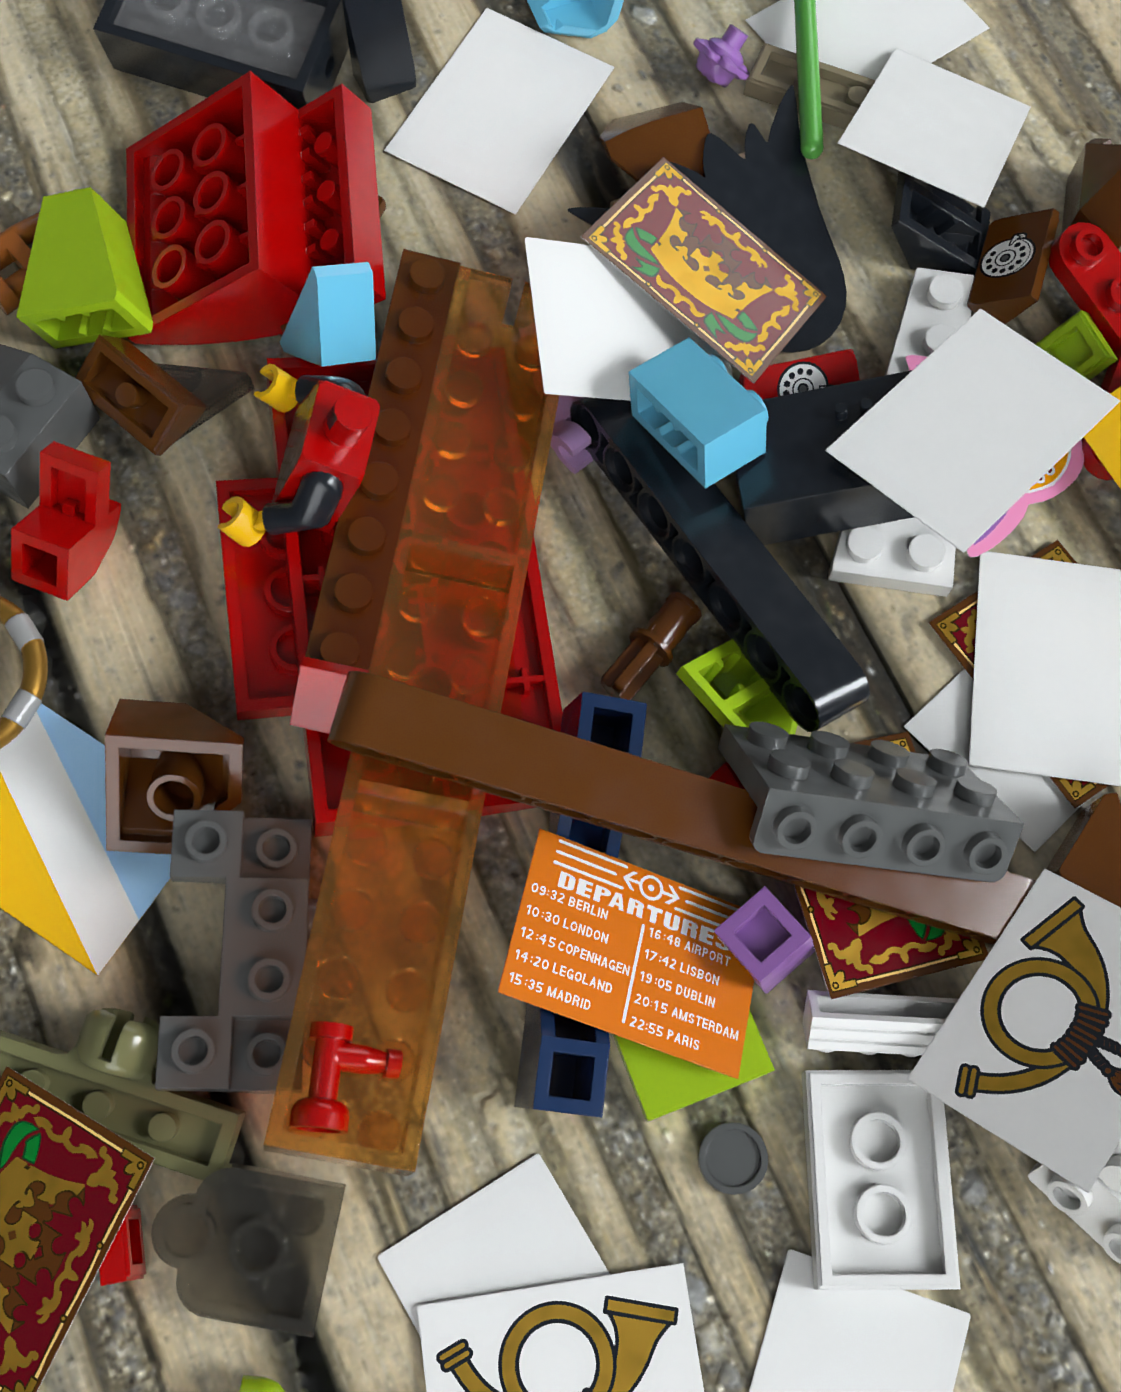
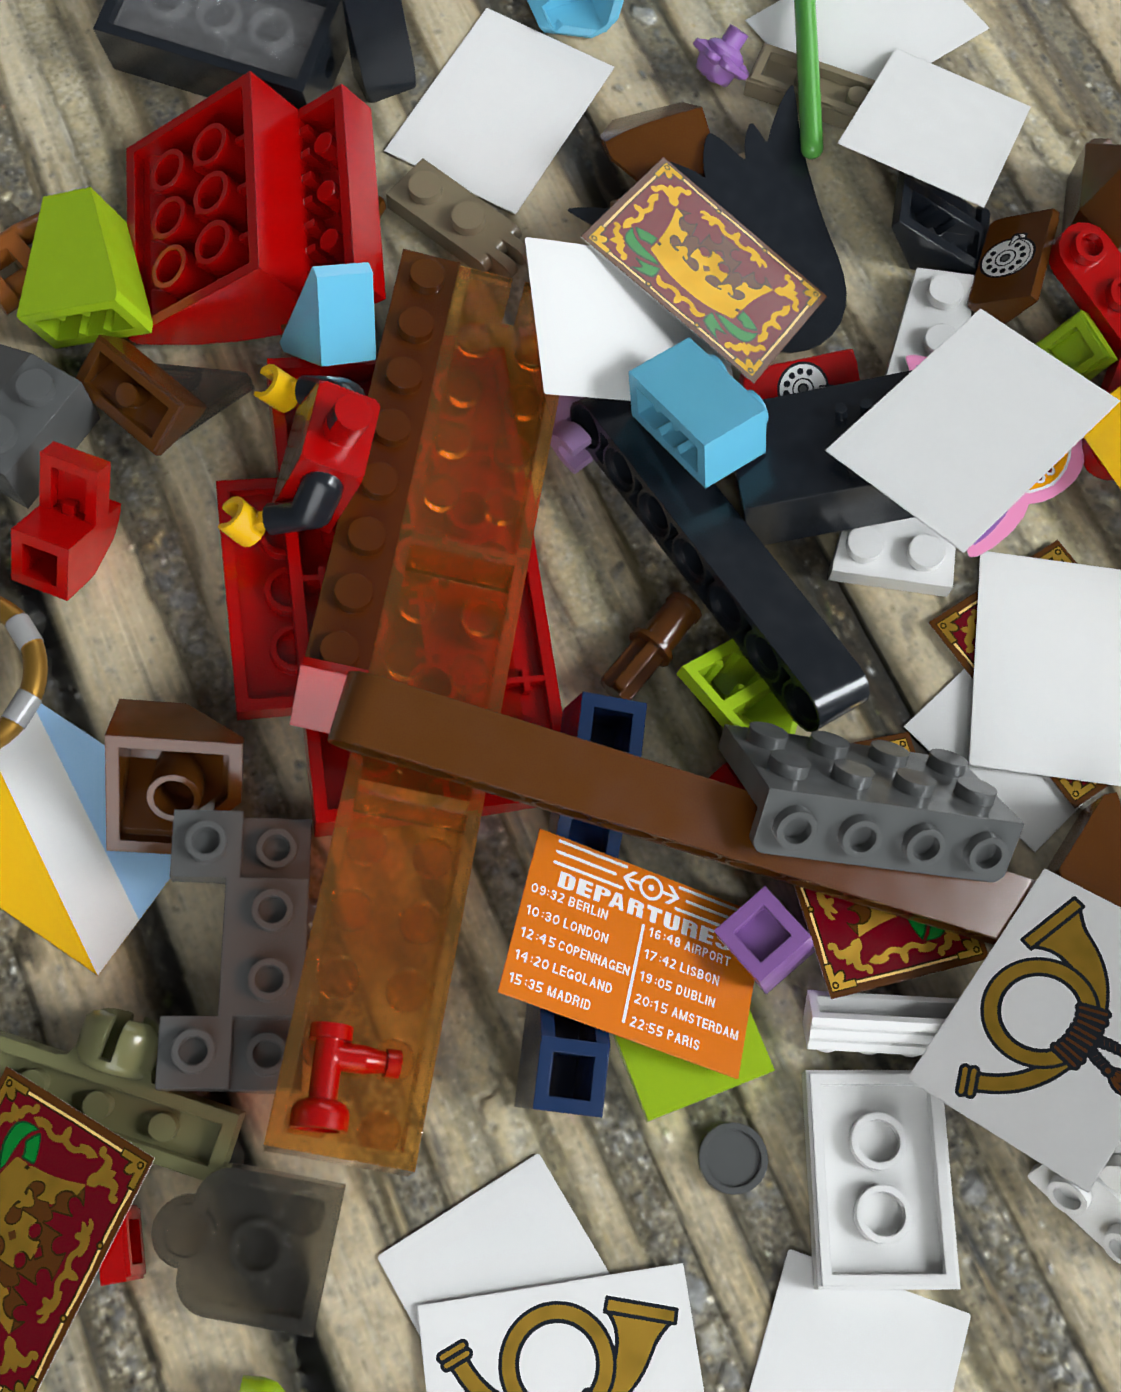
none -> dark tan hinge [386,158,527,280]

